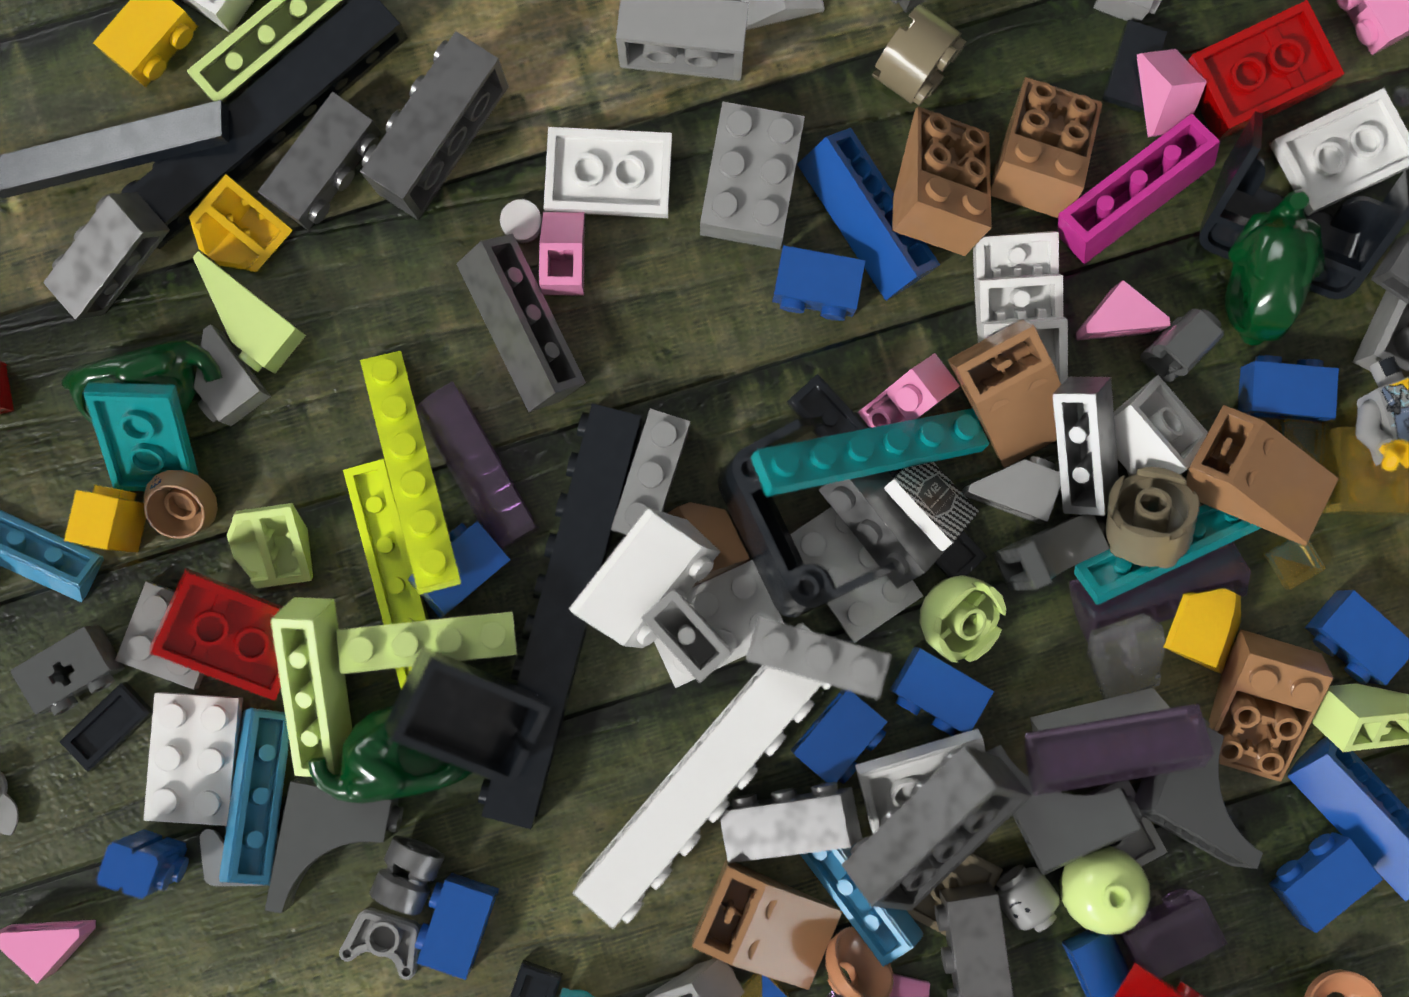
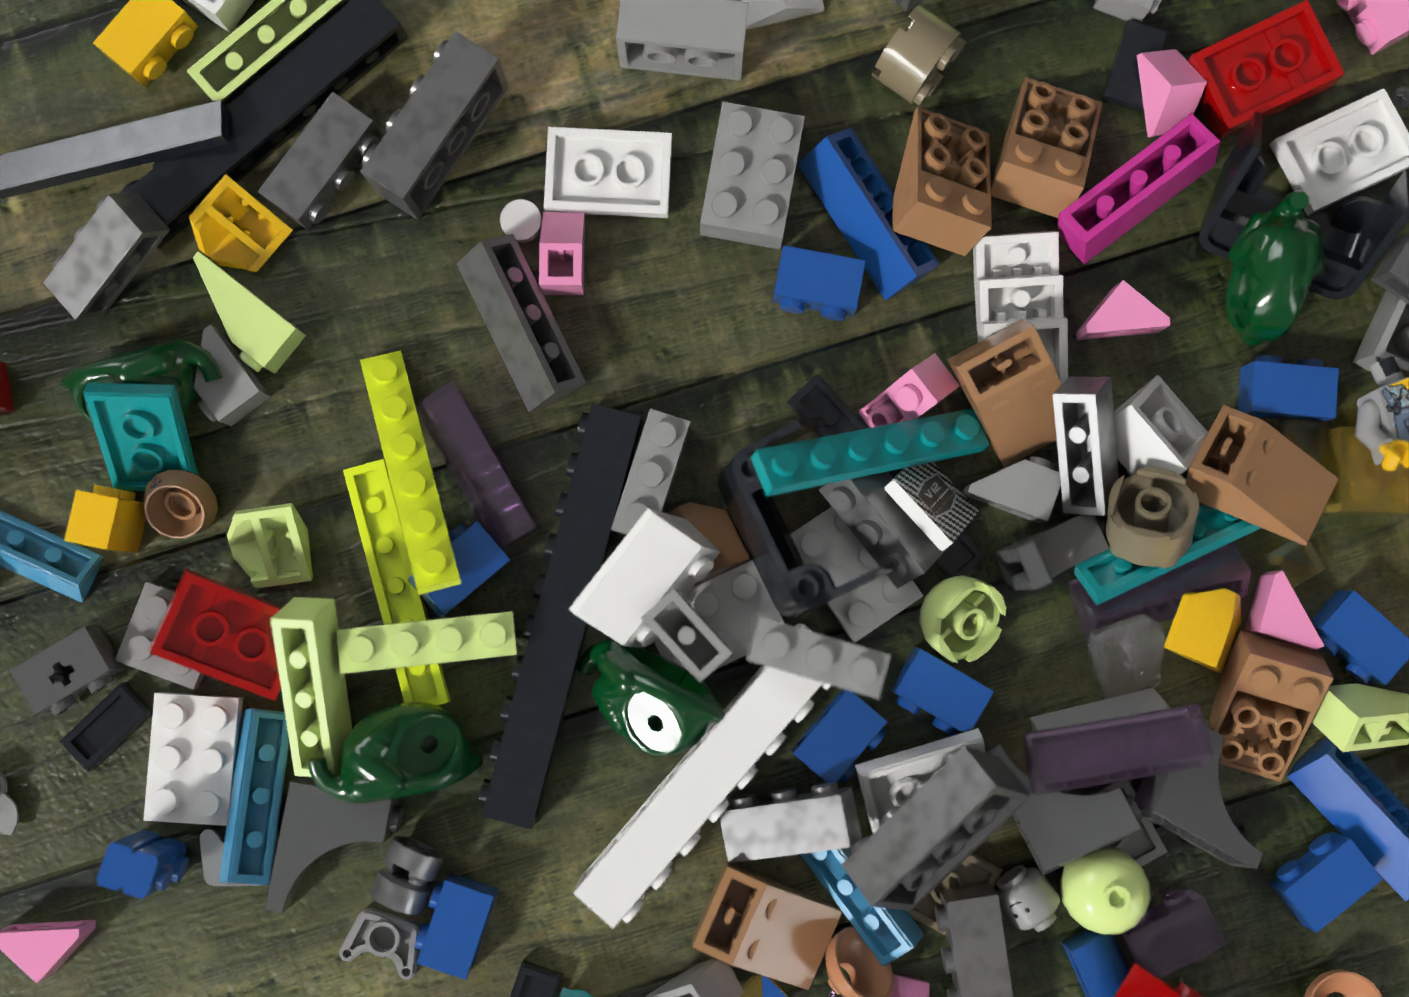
black piece [384,646,551,788] -> none
dark grey brick [1140,309,1224,382] -> none
none -> dark green piece [576,639,725,756]
none -> bright pink slope [1245,570,1324,650]

